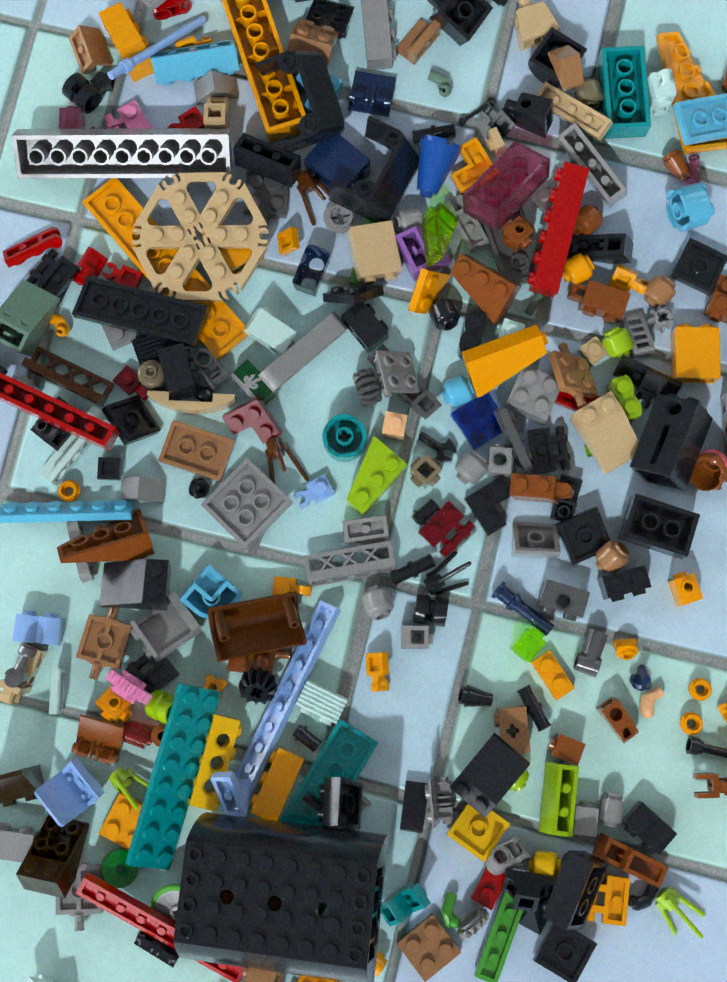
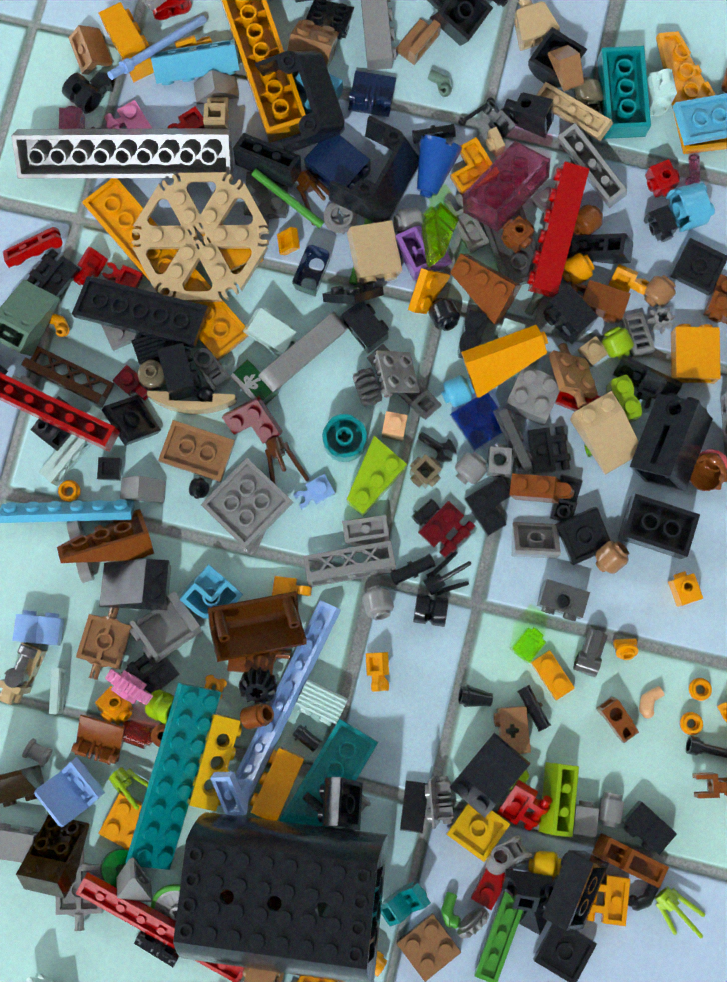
light grey brick [401,625,433,649] -> none
dark blue pin [491,581,554,636] -> none
dark orange brick [548,733,586,766] -> none
black brick [597,565,652,602] -> none
dark blue plate [629,664,652,691] -> none
dark orange cone [662,148,691,182] -> none
none -> light grey bush [22,738,53,767]
none -> light grey slope [116,858,152,902]
none -> dark orange brick [240,703,274,729]
none -> bright green bar [251,168,324,229]
none -> red plate [497,780,552,831]
none -> black brick [543,284,599,345]
none -> black brick [644,205,678,242]
none -> red brick [645,159,680,198]

